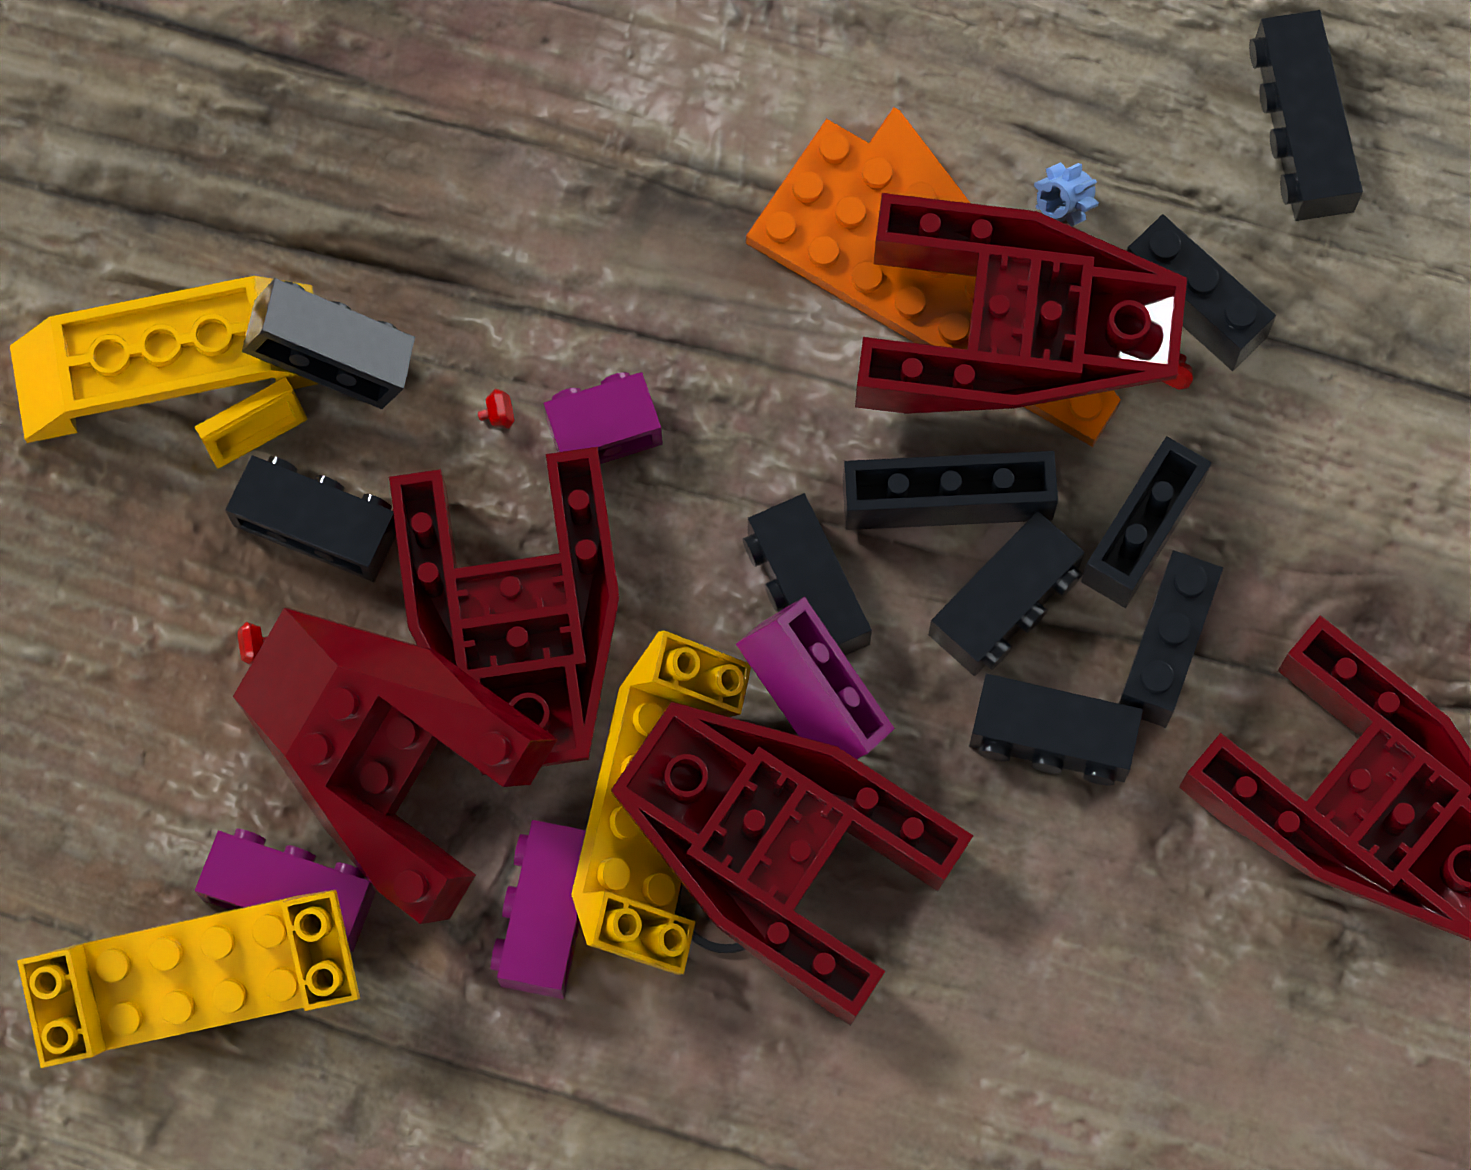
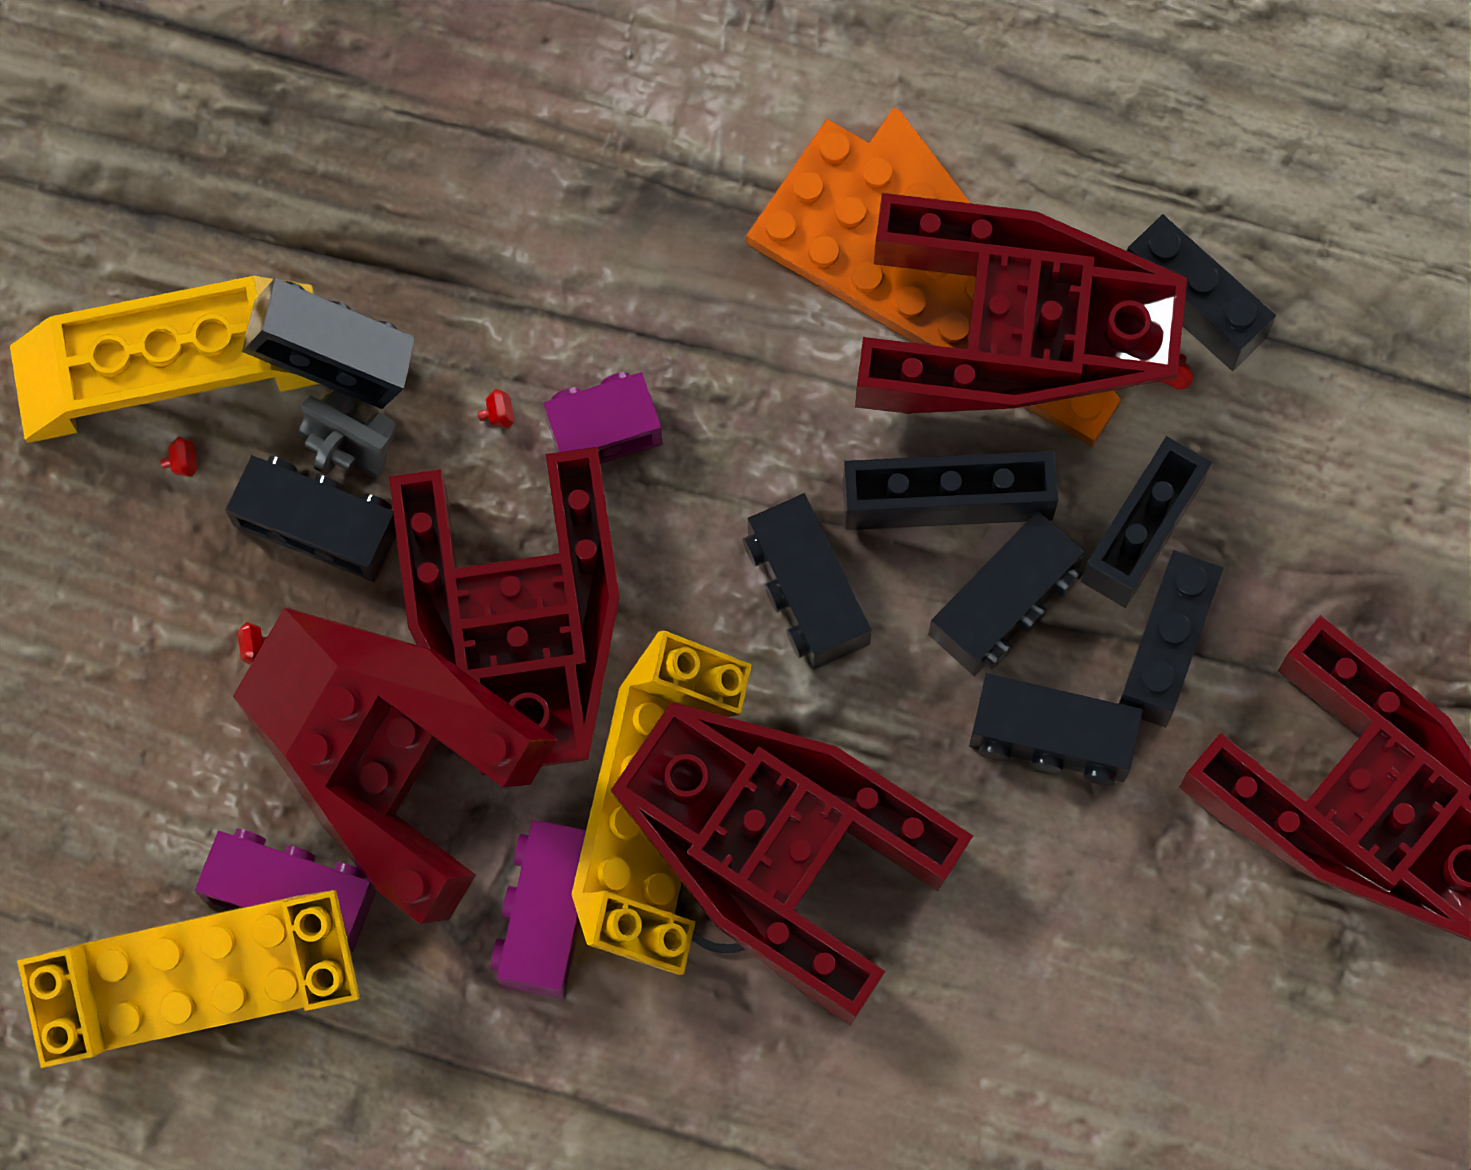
yellow tile [194,377,308,469] -> none
magenta brick [736,597,895,759] -> none
light blue gear [1034,162,1099,227] -> none
black brick [1249,10,1363,221] -> none
none -> red rock [160,436,197,477]
none -> dark grey hips [299,389,395,480]

